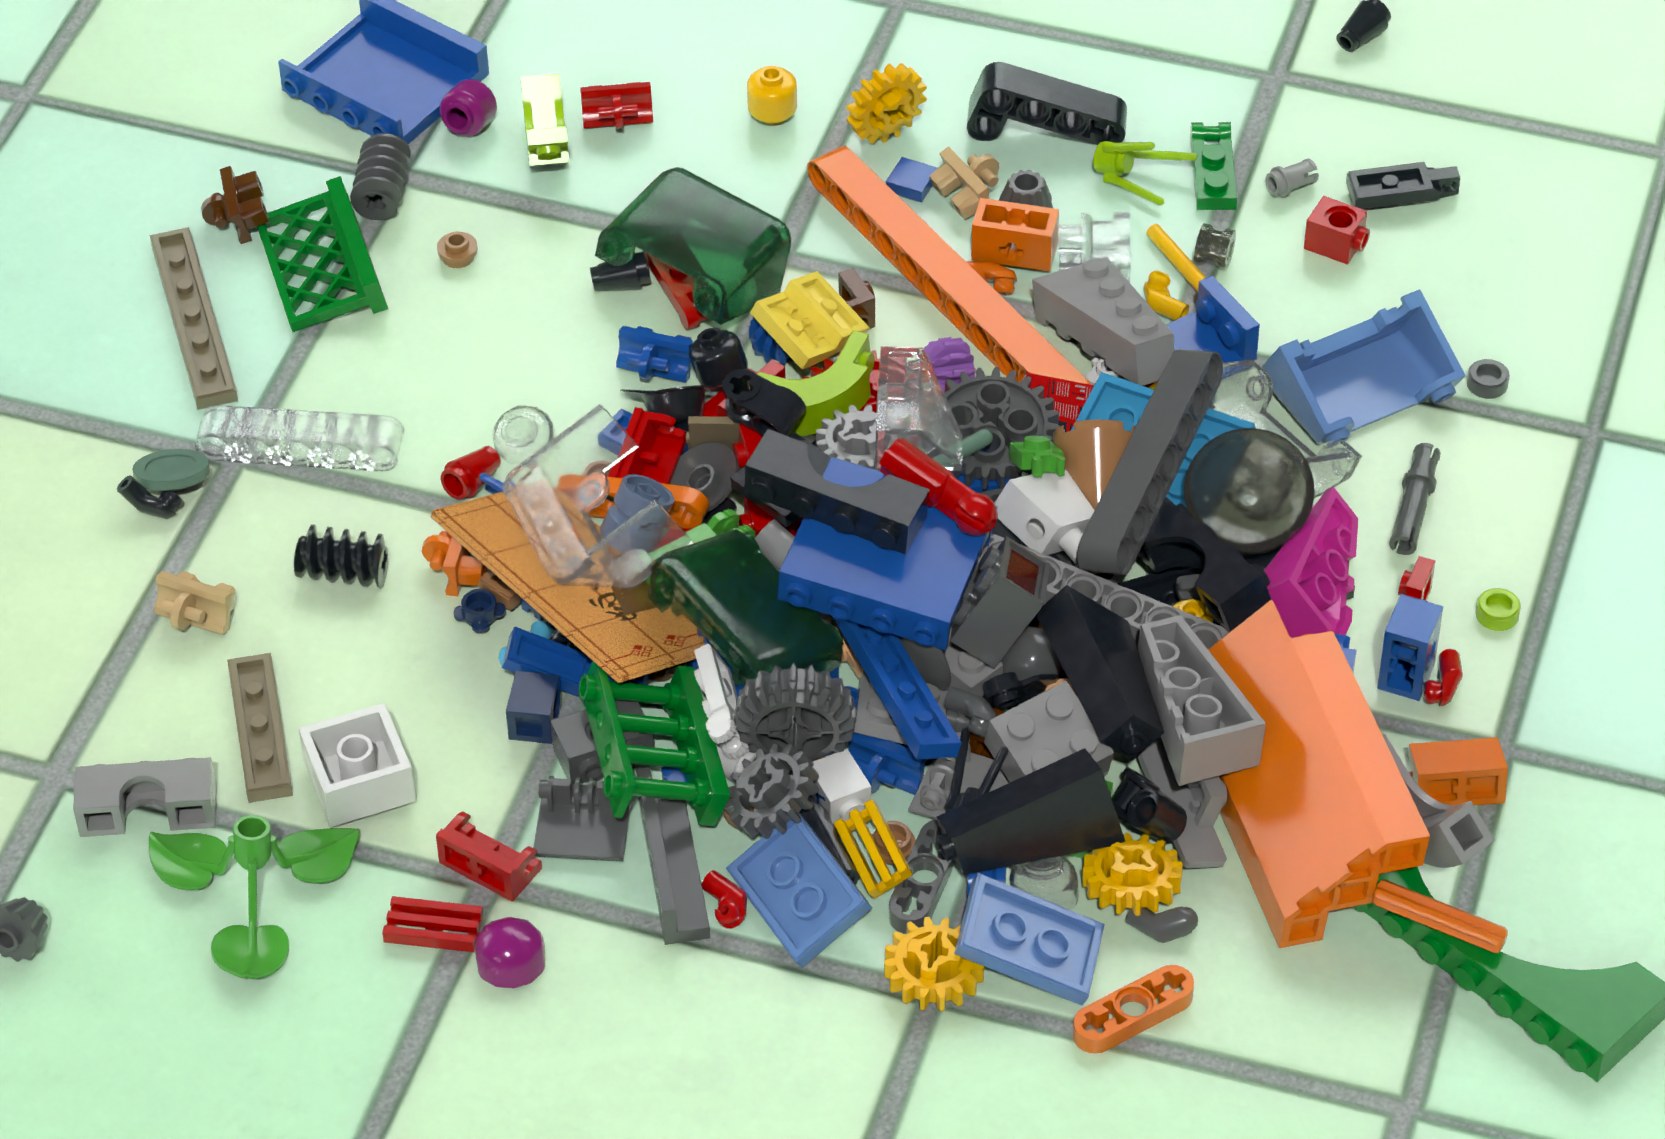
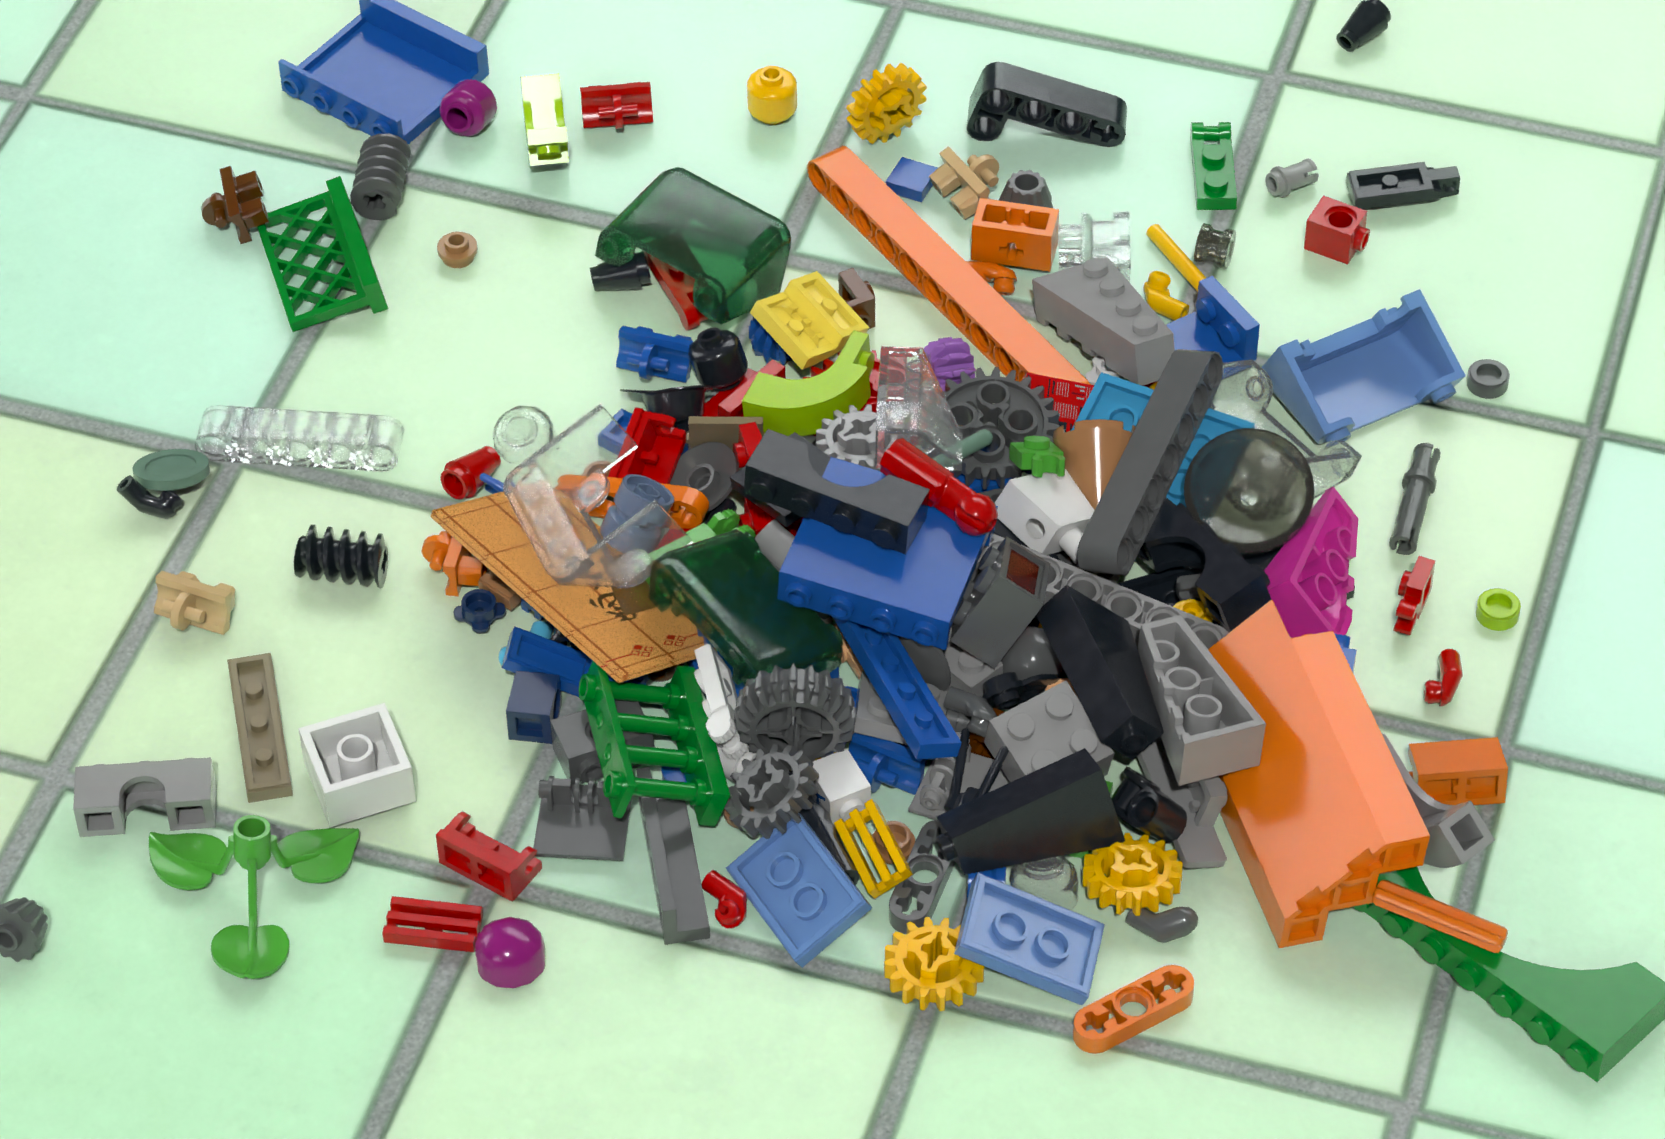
dark tan tile [149,227,238,410] -> none
black piece [723,369,806,437] -> none
lime plant [1093,141,1197,205] -> none
blue brick [1377,594,1443,701] -> none

